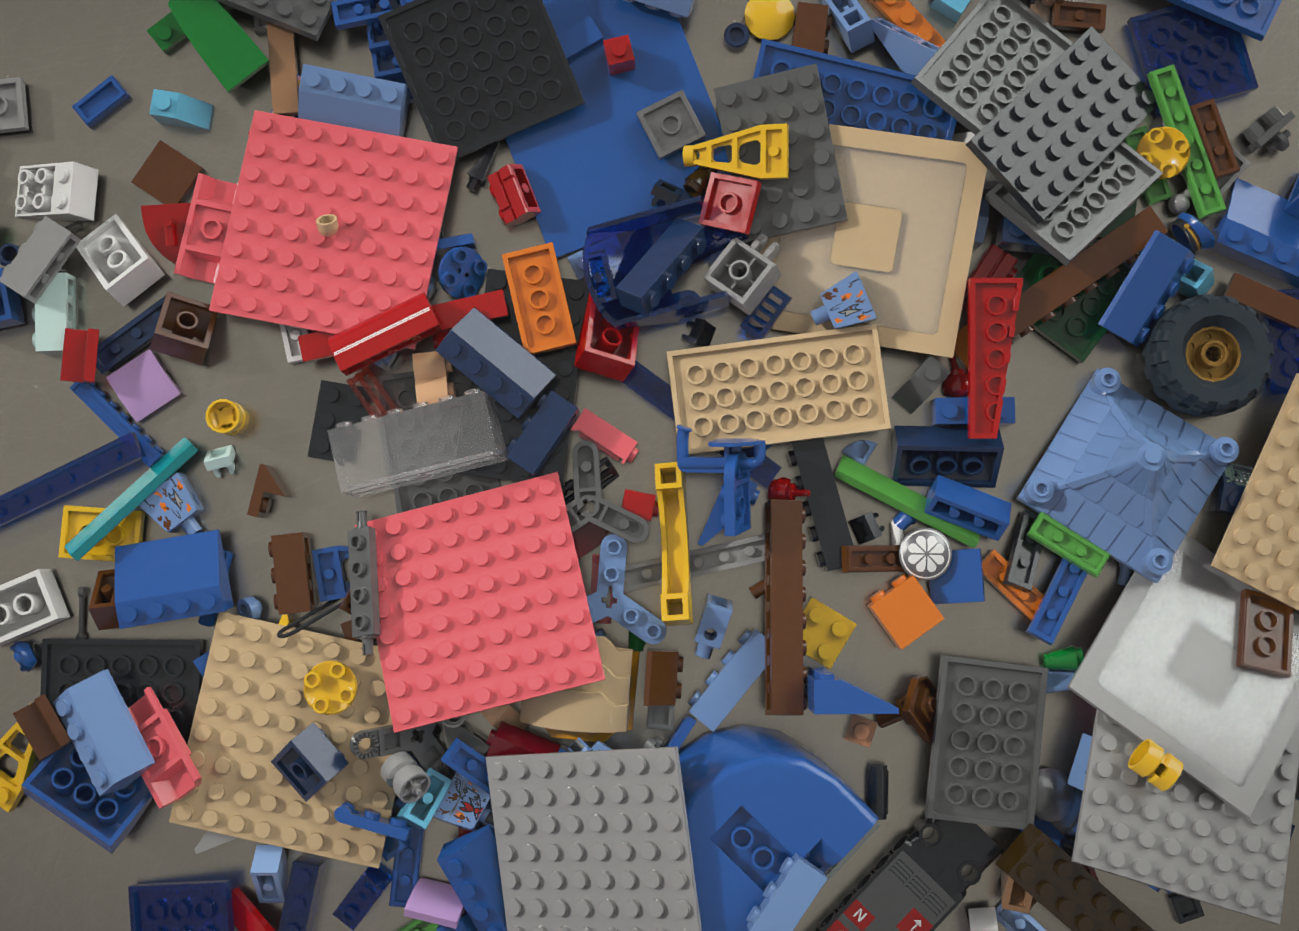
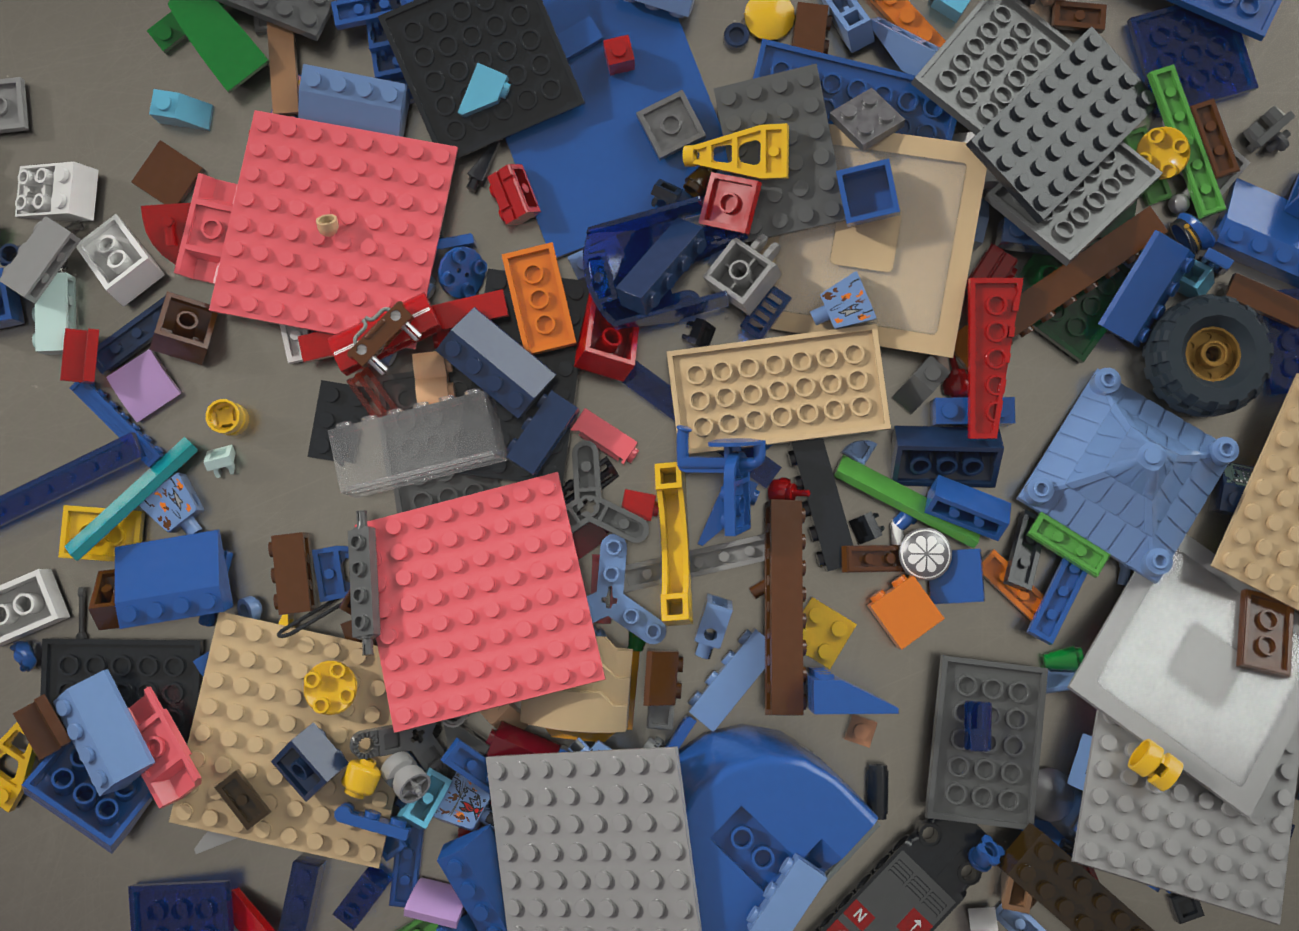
blue tile [72,75,131,128] -> none
reddish brown slope [247,464,290,518] -> none
light blue slope [250,844,288,903] -> none
reddish brown piece [876,676,937,743] -> none
none -> dark brown plate [214,769,271,830]
none -> yellow head [341,758,381,799]
none -> reddish brown piece [347,301,422,375]
none -> medium azure slope [458,63,511,117]
none -> flat silver plate [830,88,905,152]
none -> blue piece [836,158,900,227]
none -> clear blue arm [964,700,992,752]
none -> blue brick [968,835,1005,872]
none -> blue tile [1200,247,1235,275]

